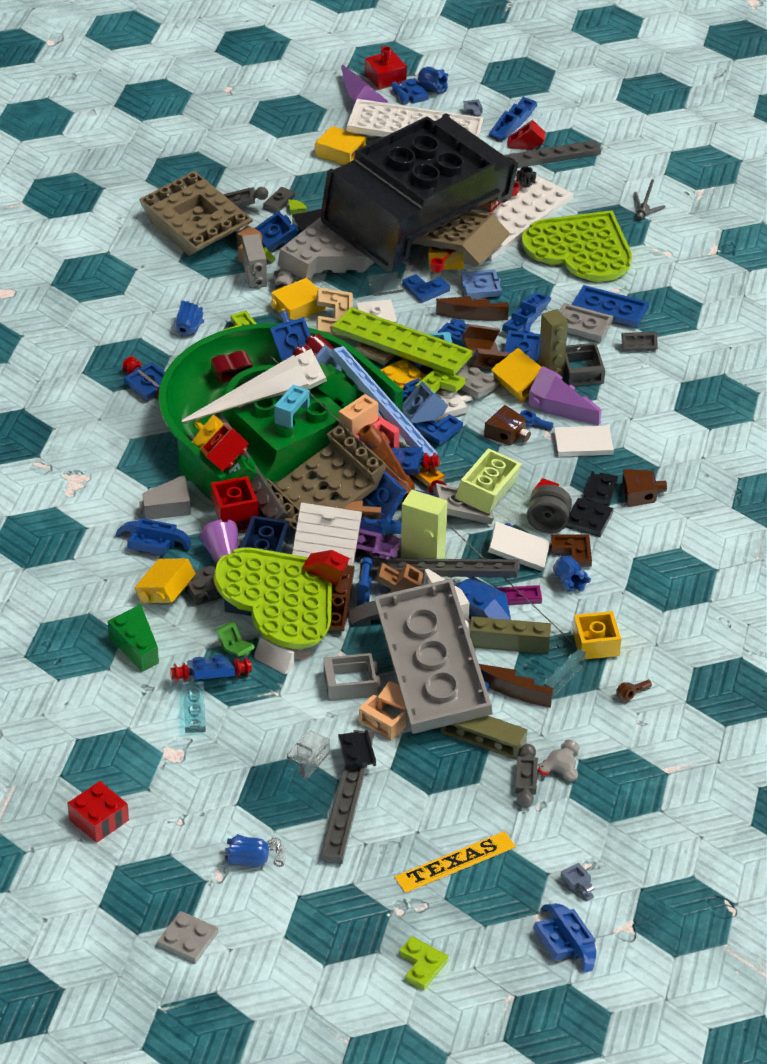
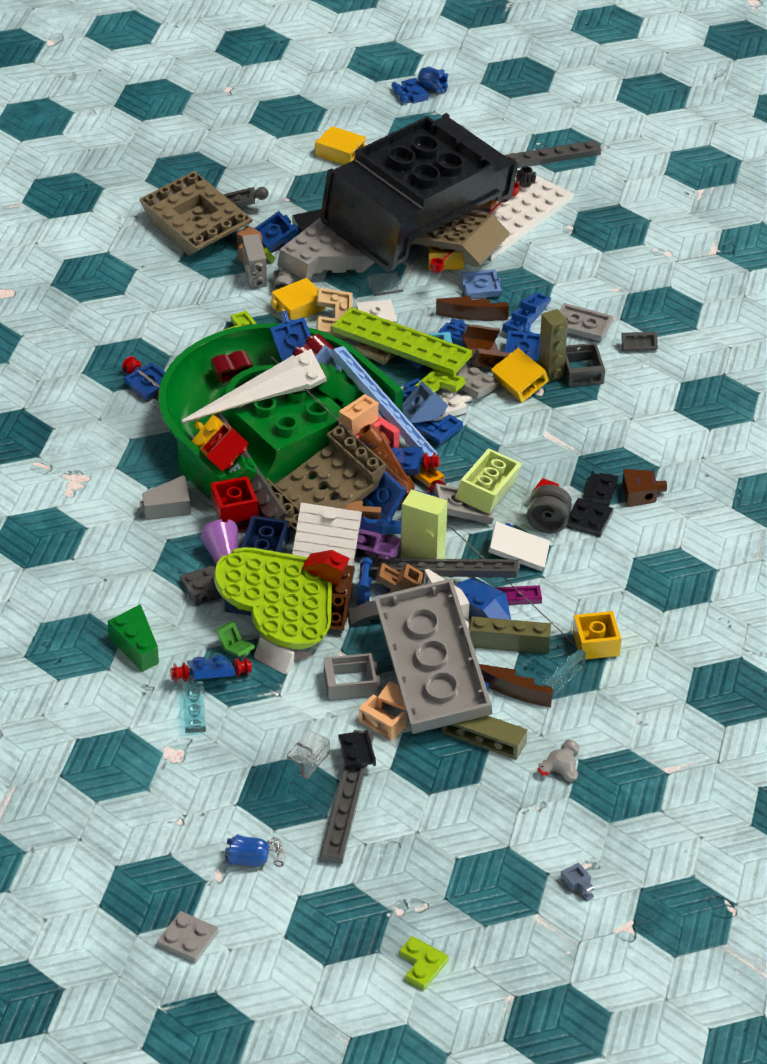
red brick [67,781,129,843] -> none
blue plate [115,518,191,555] -> none
yellow brick [134,558,196,603] -> none
blue piece [174,300,204,335] -> none
dark grey plate [263,187,295,213] -> none
medium azure panel [274,385,309,429] -> none
lime tile [288,200,307,214] -> none
medium lavender wedge [341,65,388,104] -> none
white plate [346,99,484,138] -> none
red brick [364,46,407,90] -> none
yellow plate [381,358,426,389] -> none
yellow sticker [394,831,516,893] -> none
blue plate [402,274,450,303] -> none
sand blue plate [463,99,483,117] -> none
reddish brown torso [484,405,531,445] -> none
blue slope [489,97,537,141] -> none
red slope [508,119,546,150] -> none
dark grey plate [515,744,538,807] -> none
blue plate [520,410,554,430] -> none
lime plate [522,210,632,283] -> none
medium lavender wedge [529,366,602,425] -> none
blue plate [533,903,596,972] -> none
reddish brown plate [551,534,592,567] -> none
blue piece [552,556,591,592] -> none
white tile [554,426,614,457] -> none
blue plate [572,285,649,328] -> none
reddish brown plate [616,679,652,702] -> none
dark grey plant [634,179,665,221] -> none

